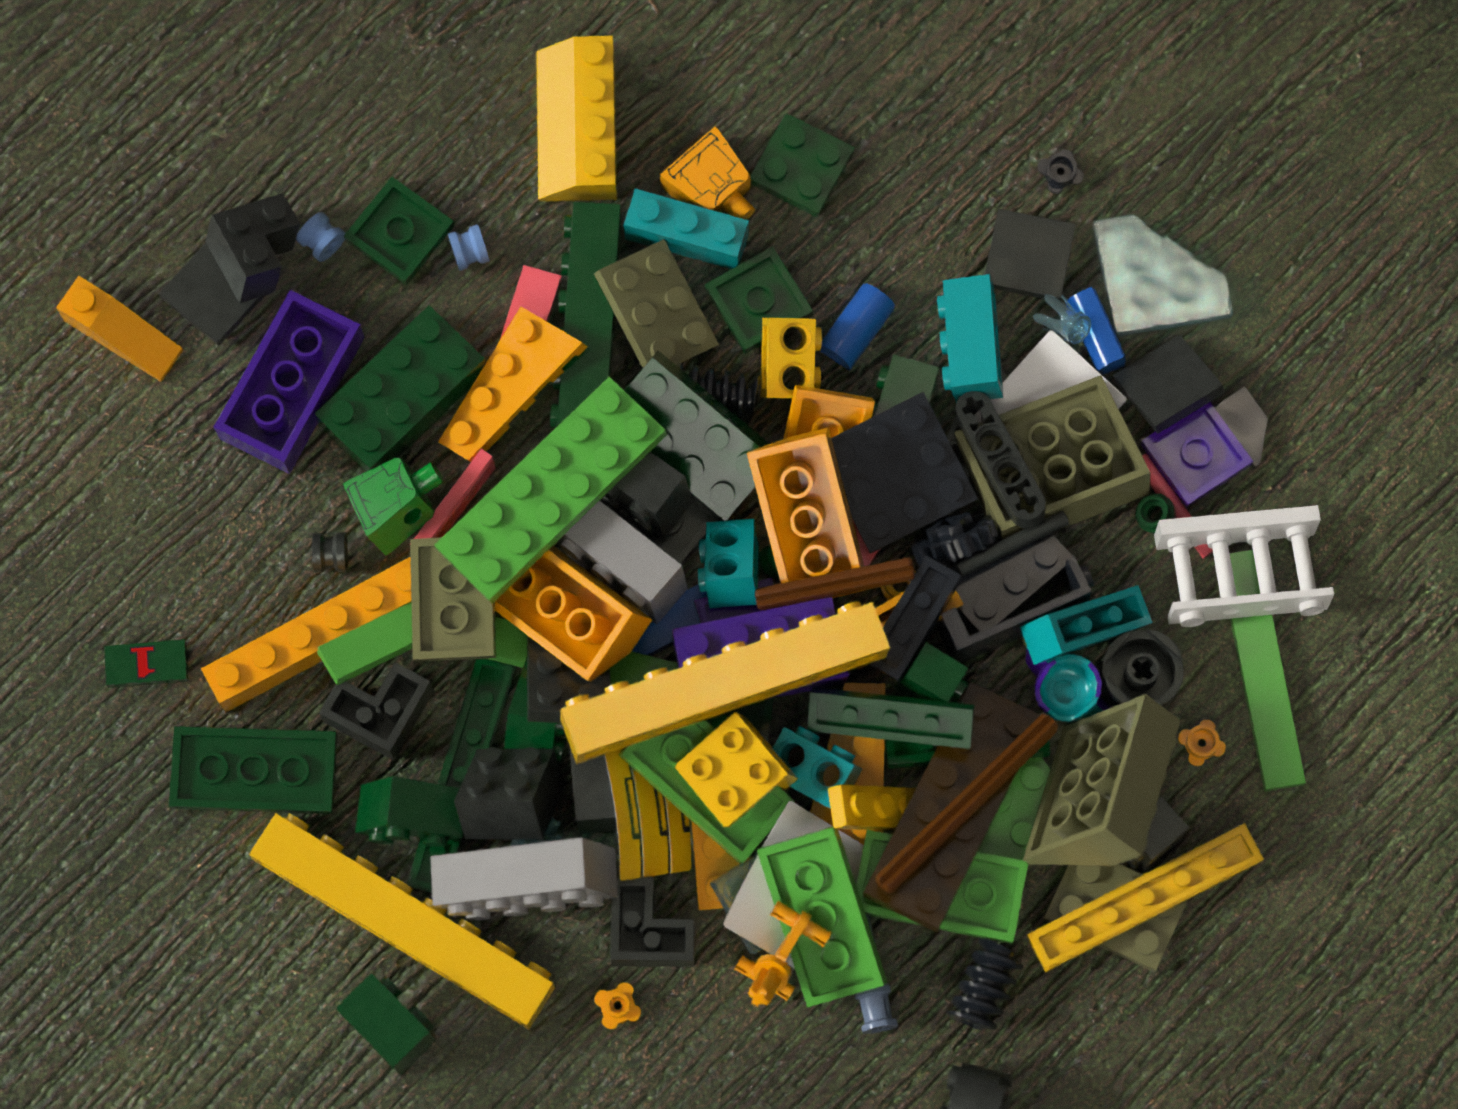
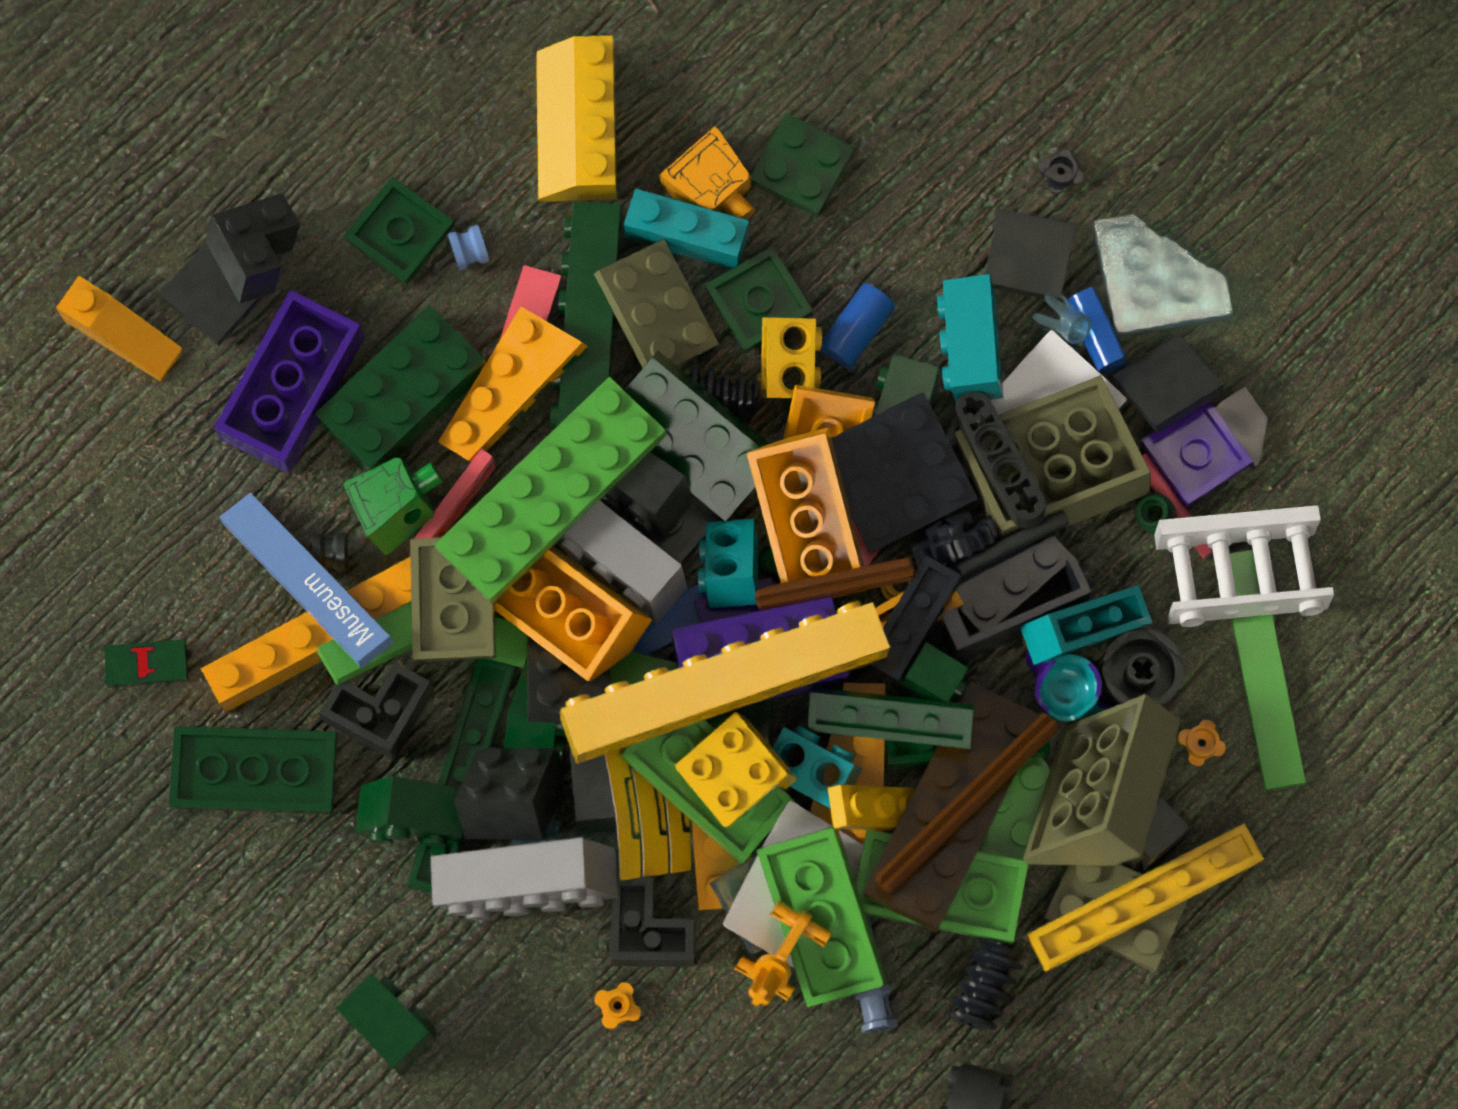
yellow brick [249,813,555,1030] -> none
medium blue wheel [296,212,345,262] -> none
none -> medium blue tile [219,493,394,669]

